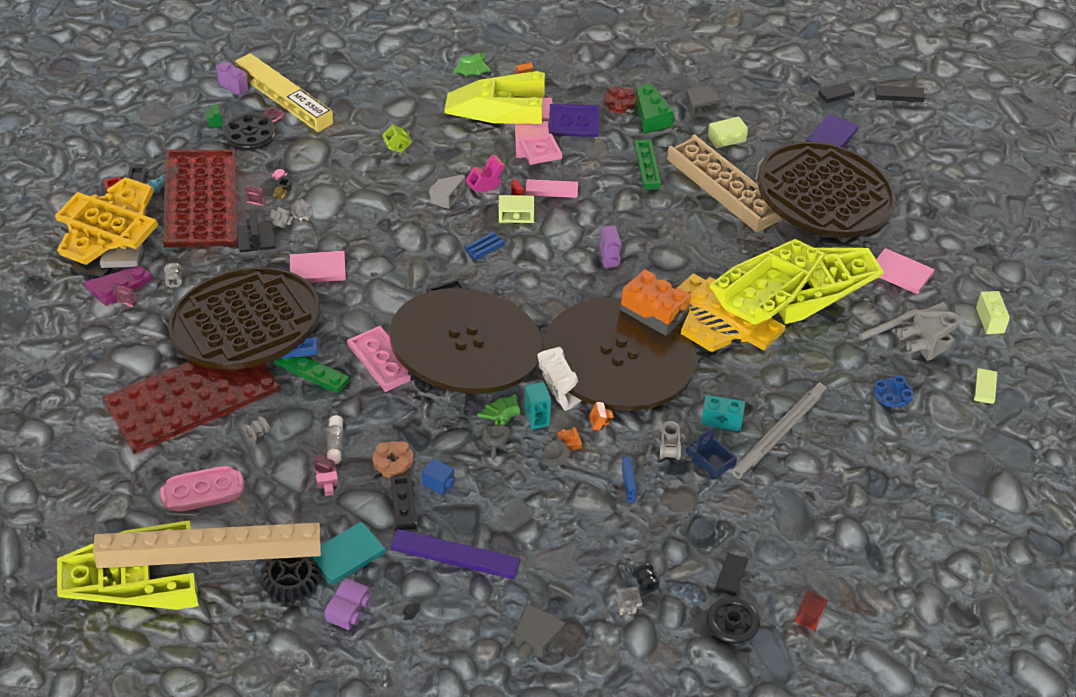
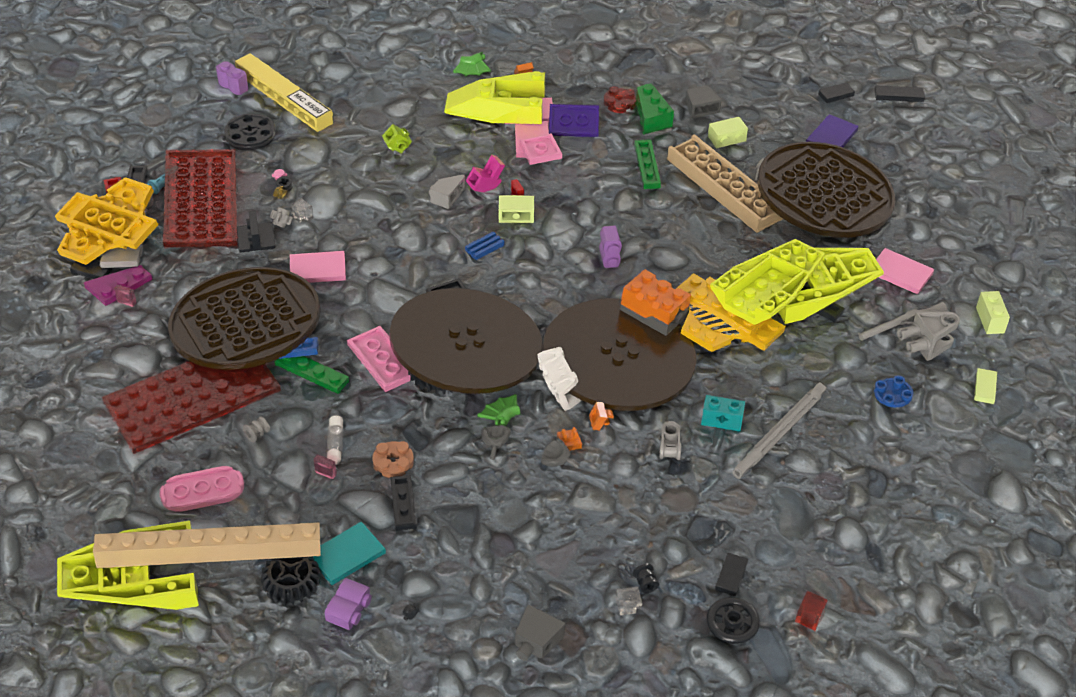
light grey bush [164,263,183,288] -> none
green piece [205,104,222,128] -> none
clear pink tile [245,185,265,206] -> none
clear pink tile [261,106,285,124] -> none
bright pink tile [316,471,338,497] -> none
dark purple tile [391,529,520,580] -> none
blue brick [422,459,456,495] -> none
teal brick [524,382,551,430] -> none
bright pink tile [526,179,578,198] -> none
blue tile [621,457,637,503] -> none
dark blue piece [686,427,737,478] -> none

